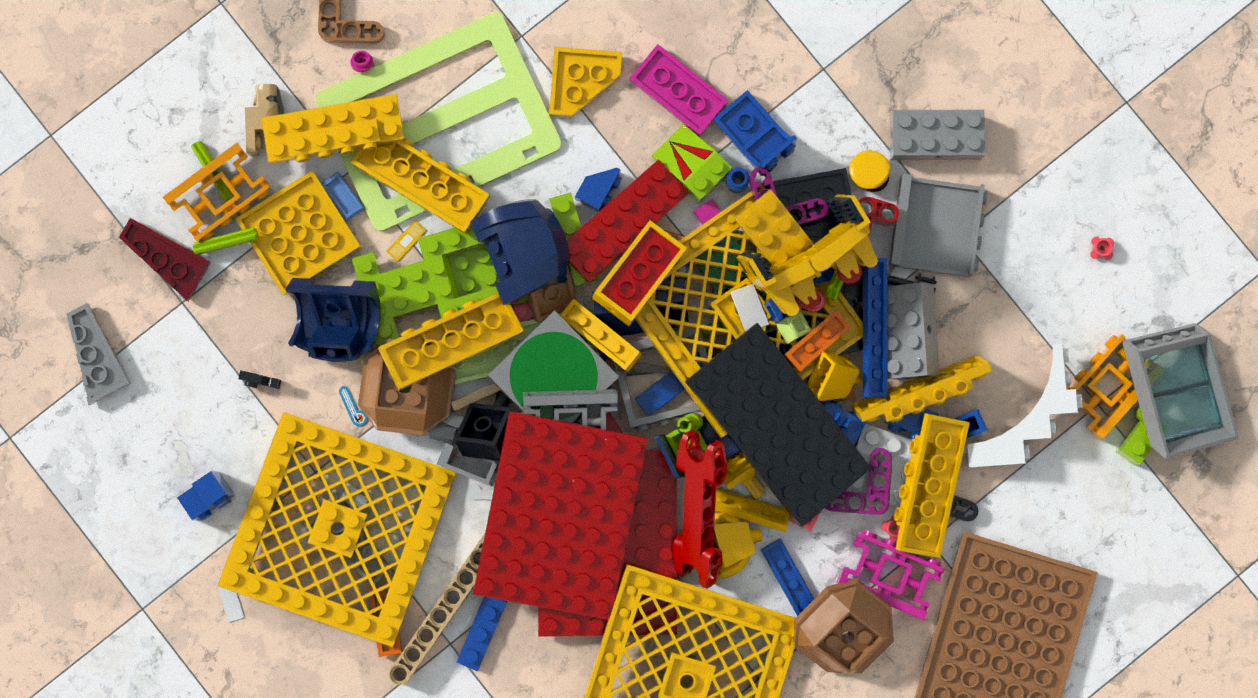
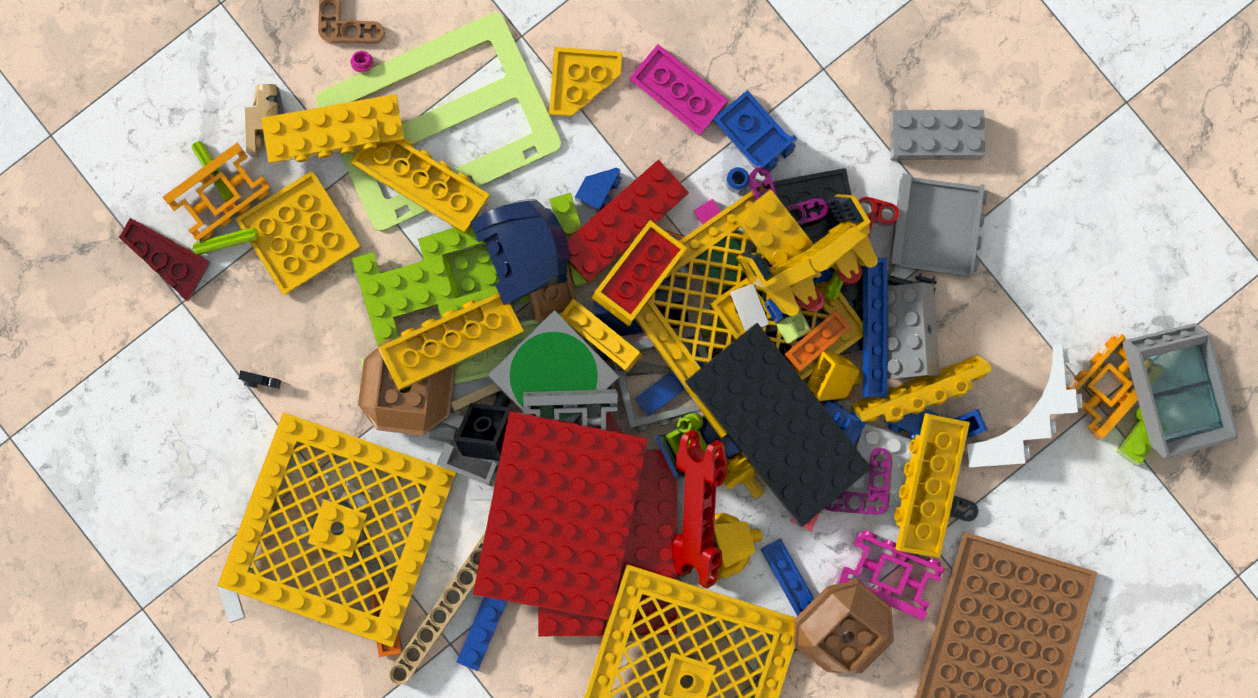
light grey wing [67,303,131,405] -> none
blue brick [177,471,235,522] -> none
dark blue piece [285,278,381,362] -> none
medium blue tile [321,172,365,222] -> none
dark azure sticker [339,386,367,426] -> none
yellow sticker [386,220,427,262] -> none
coral plate [511,301,534,322] -> none
lime slope [652,124,733,204] -> none
yellow plate [715,488,790,532] -> none
yellow piece [849,150,890,192] -> none
coral plate [881,514,900,542] -> none
coral plate [1090,236,1114,260] -> none

